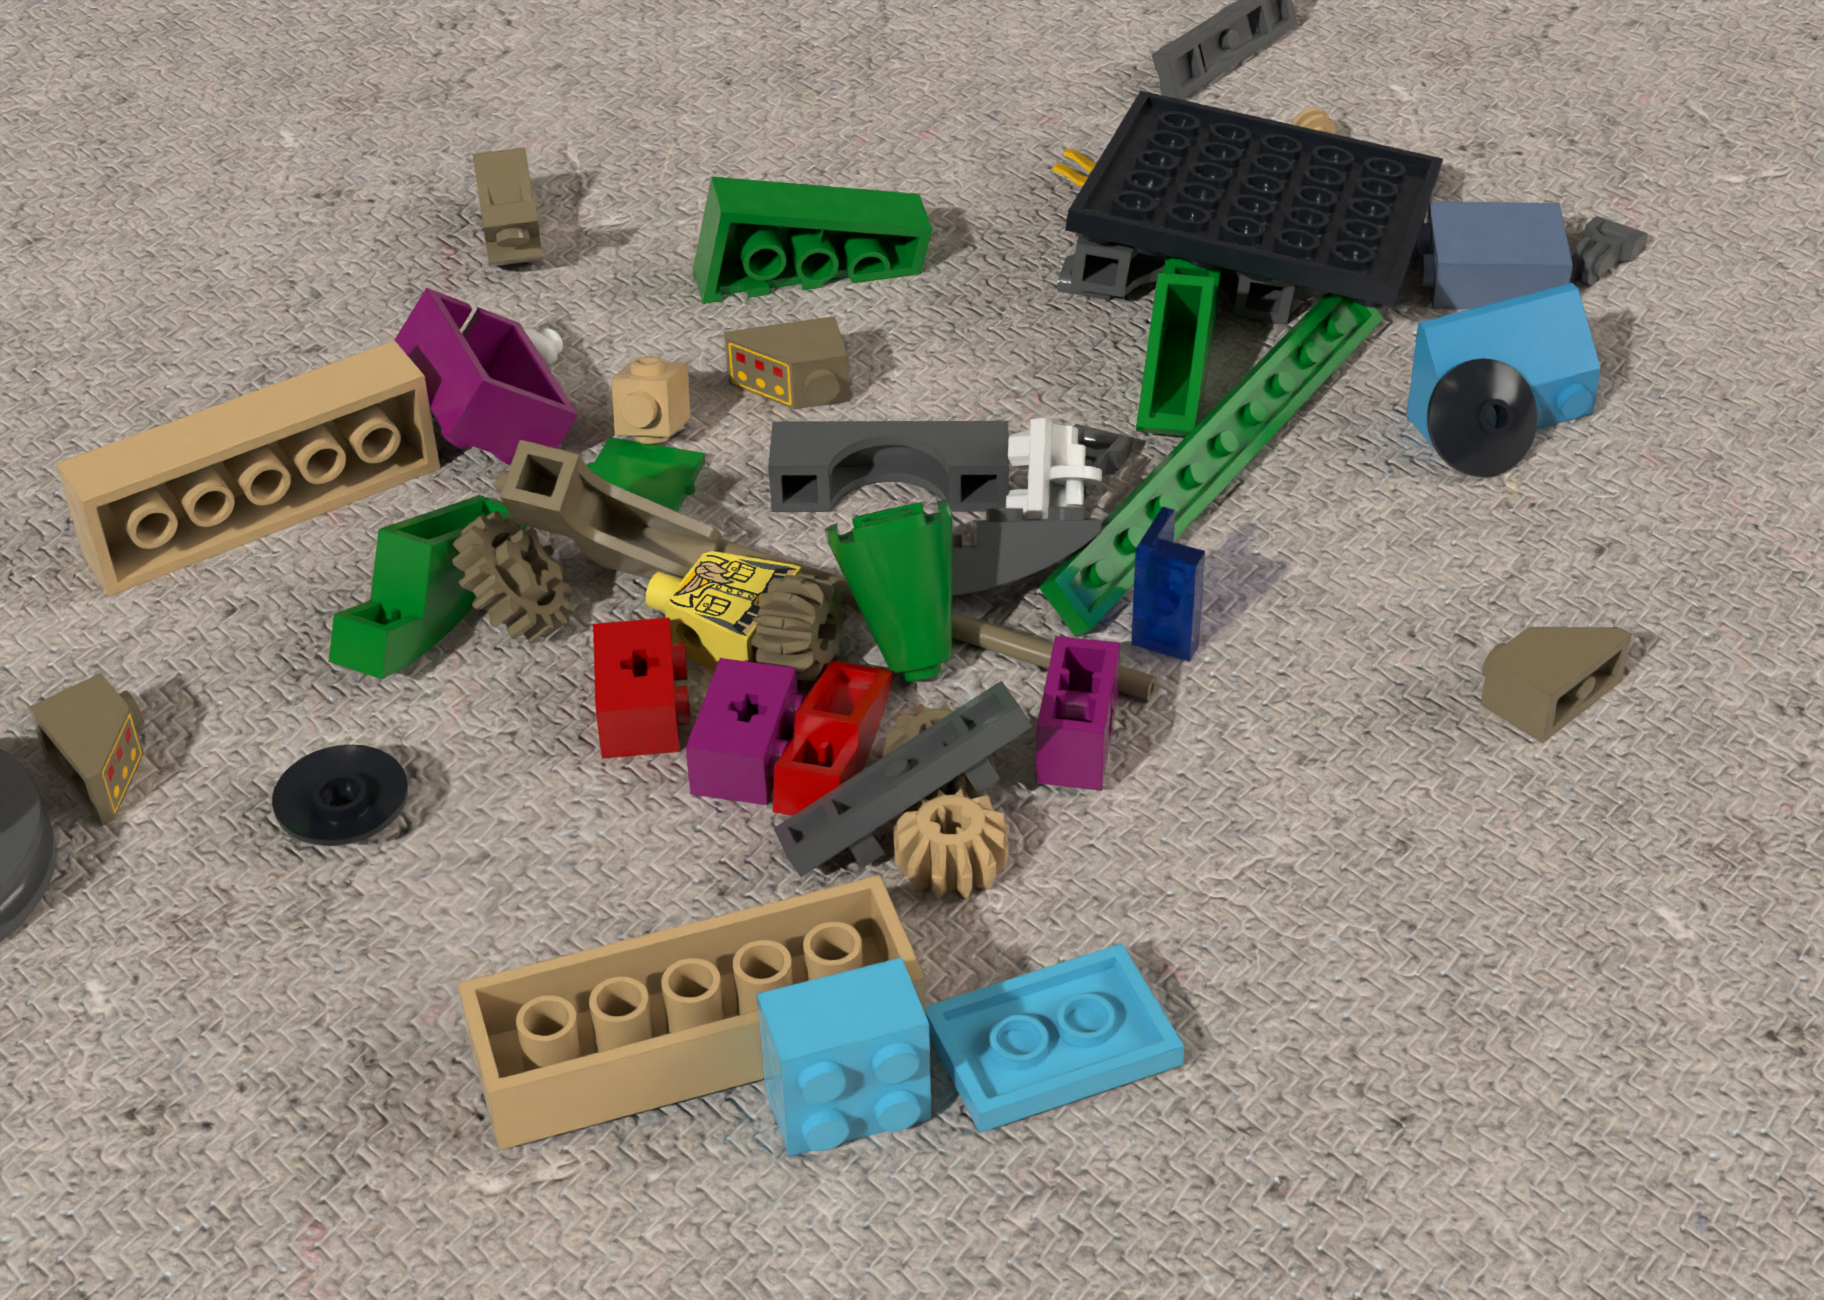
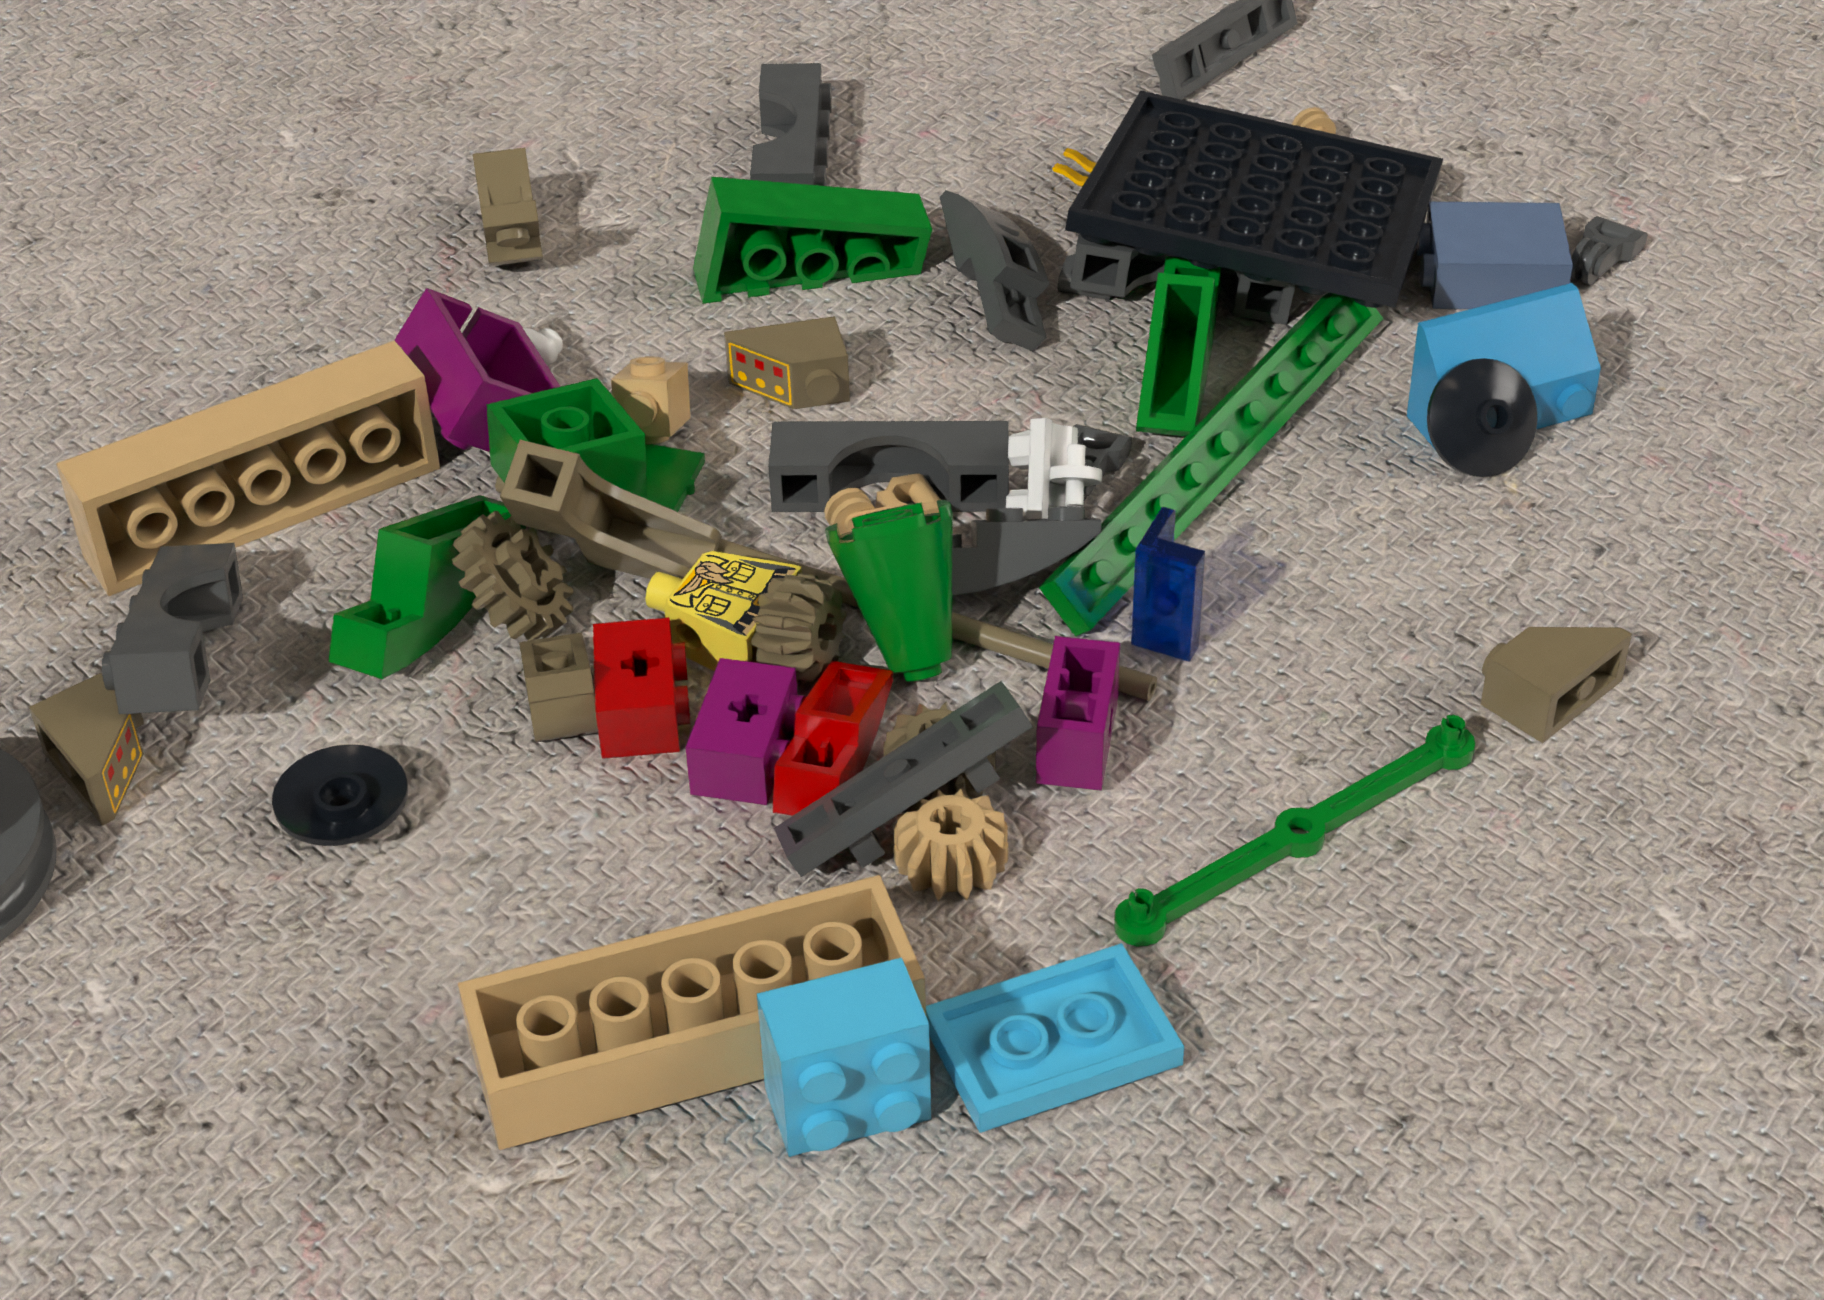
none -> dark grey arch [102,543,243,714]
none -> green brick [486,378,647,497]
none -> dark tan plate [519,632,598,742]
none -> dark grey arch [750,63,832,186]
none -> tan piece [824,474,940,535]
none -> dark grey slope [940,190,1050,351]
none -> green piece [1114,715,1476,947]

